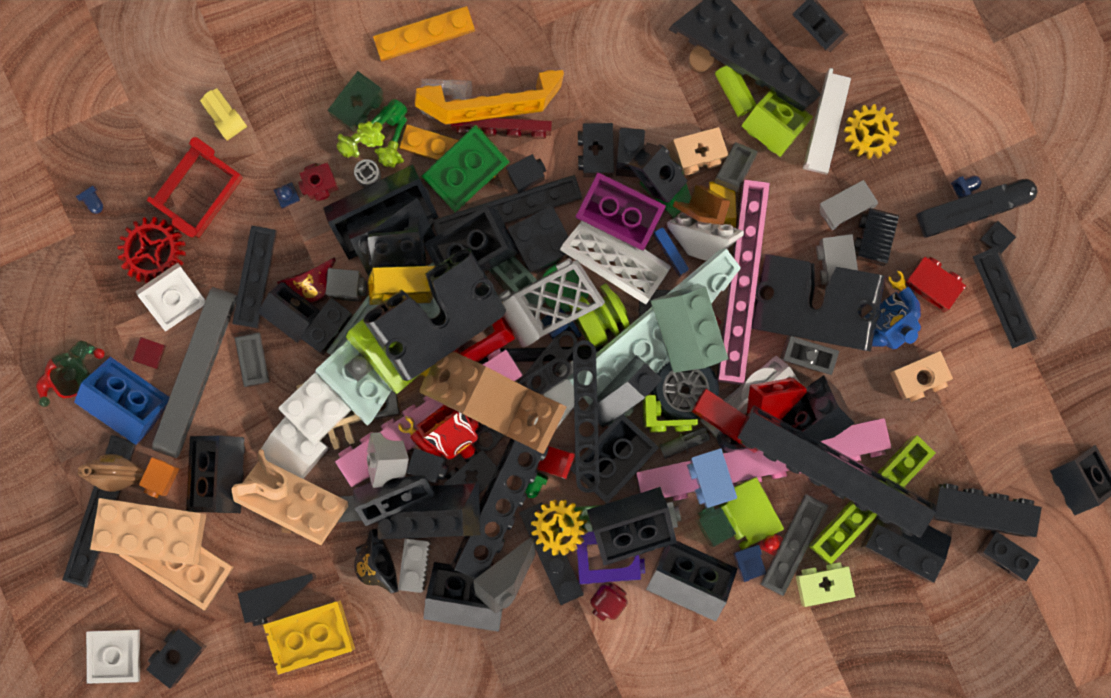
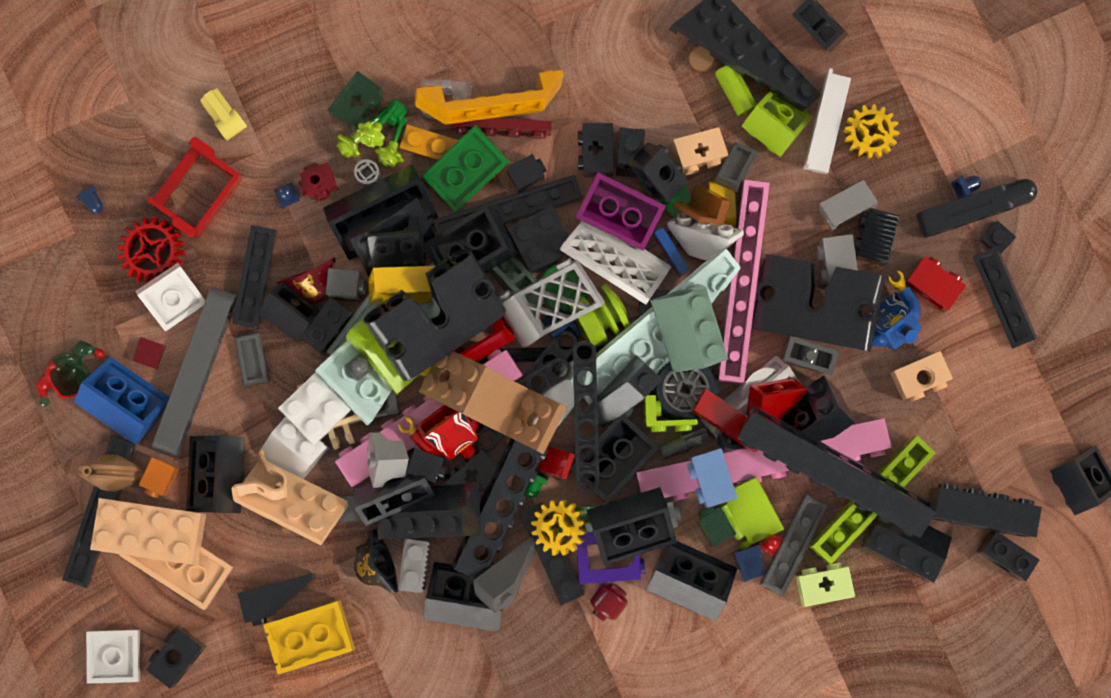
light orange plate [373,6,475,62] -> none

